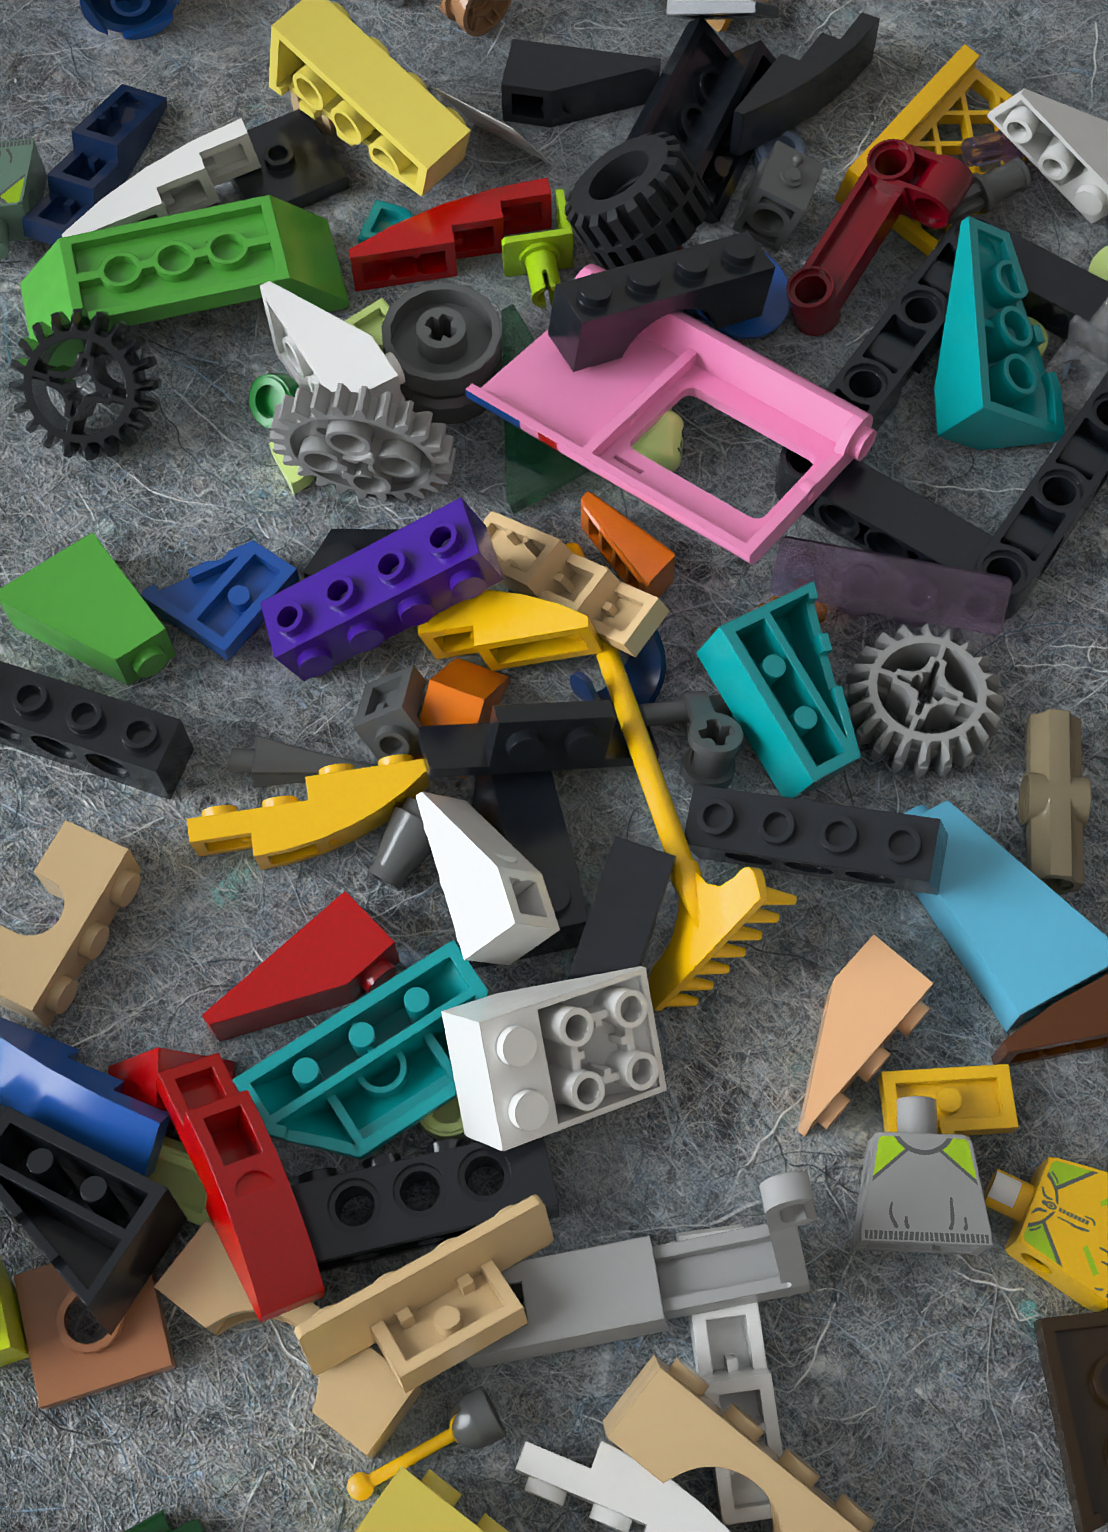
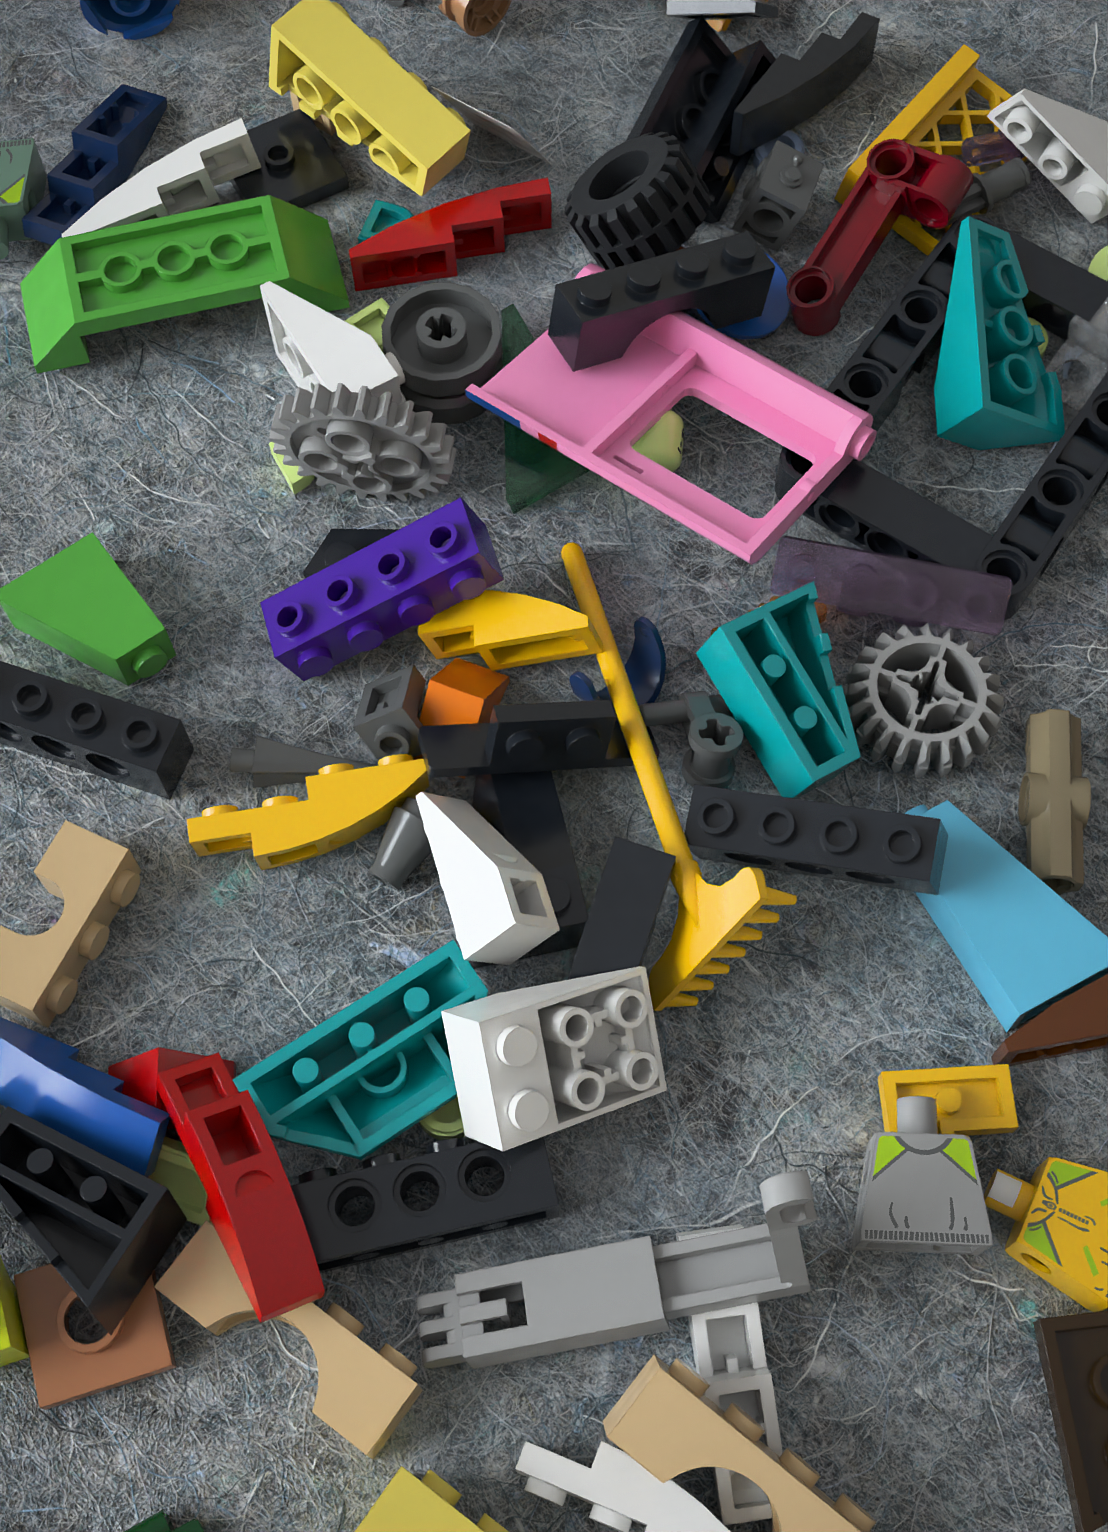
black gear [8,308,162,460] -> none
blue wing [140,540,300,662] -> none
red slope [201,891,400,1042] -> none
green tile [249,373,299,428] -> none
tan bracket [294,1194,554,1394] -> none
hinge [347,1385,507,1501] -> none
tan slope [483,511,670,658] -> none
black slope [501,39,661,128] -> none
lime bracket [501,188,573,308] -> none
orange slope [581,491,675,598] -> none
light nougat slope [797,934,933,1137] -> none

